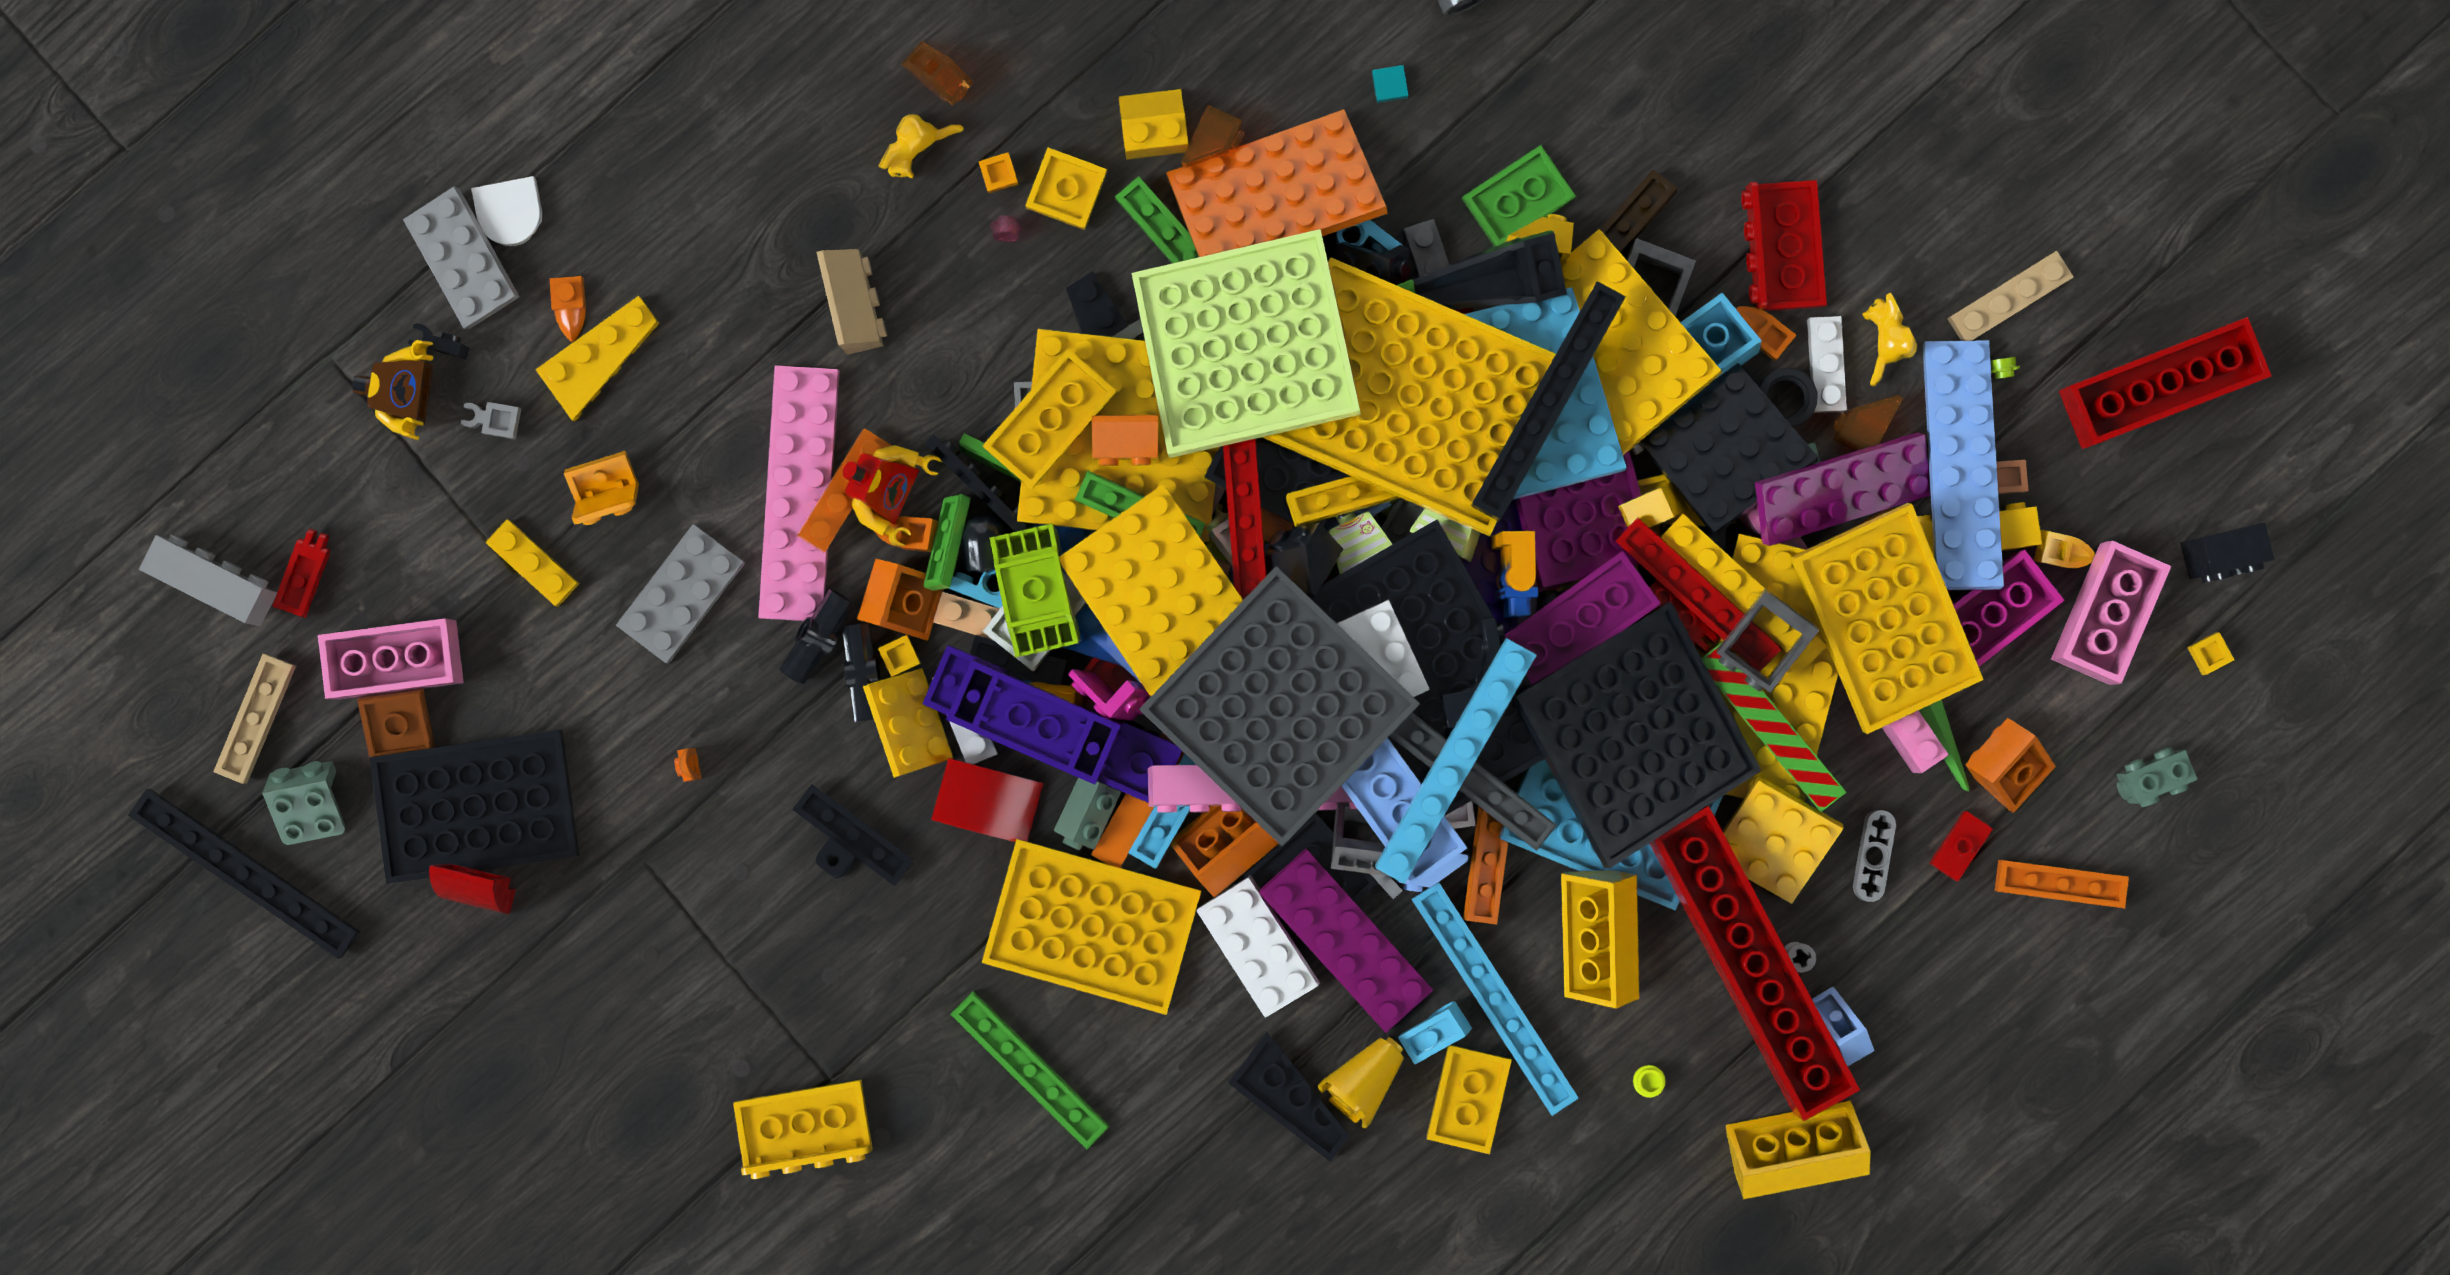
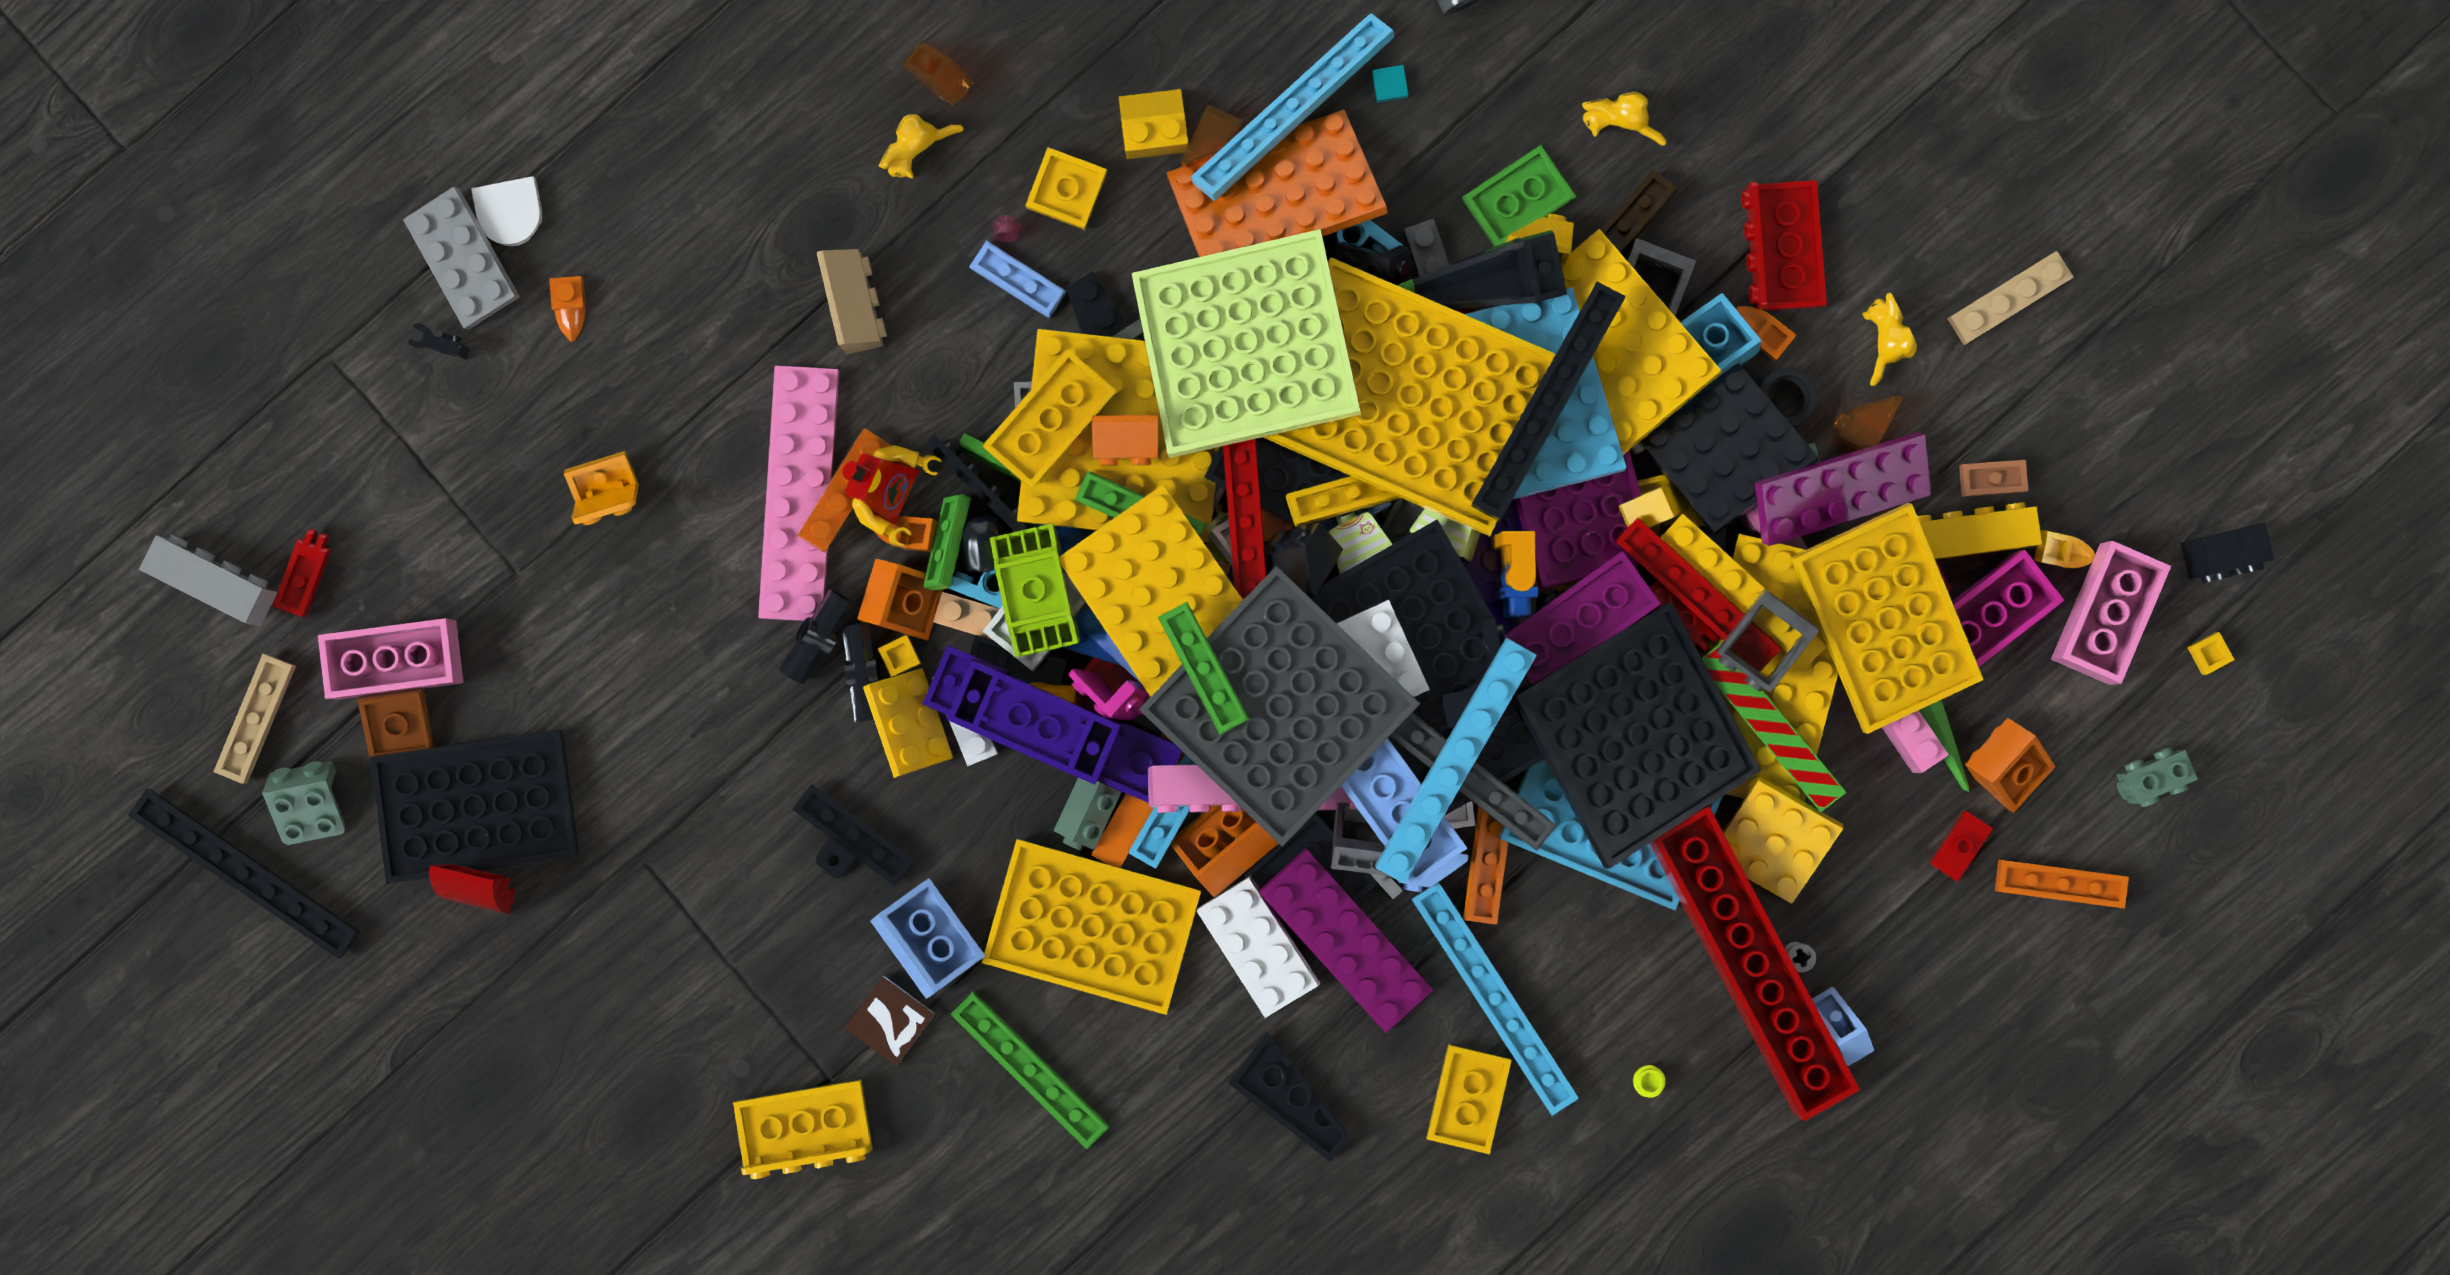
torso [353,340,434,440] -> none
light grey plate [461,402,521,440] -> none
yellow plate [485,519,580,607] -> none
yellow wing [535,296,659,422] -> none
light grey plate [616,524,745,664] -> none
orange plate [674,748,702,782] -> none
red slope [931,758,1044,842] -> none
light orange plate [978,152,1019,194] -> none
bright green plate [1115,176,1198,264] -> none
yellow cone [1318,1037,1404,1128] -> none
medium azure plate [1398,1001,1472,1064] -> none
yellow slope [1561,870,1639,1009] -> none
yellow slope [1726,1100,1871,1199] -> none
white plate [1807,316,1847,413] -> none
light grey beam [1853,810,1896,902] -> none
light blue plate [1923,340,2004,590] -> none
lime plate [1990,357,2020,379] -> none
red brick [2059,317,2272,449] -> none
none -> reddish brown tile [845,976,935,1066]
none -> light blue slope [870,878,985,999]
none -> light blue tile [969,240,1067,319]
none -> bright green tile [1158,601,1249,735]
none -> medium azure plate [1191,13,1394,201]
none -> yellow animal [1582,91,1666,146]

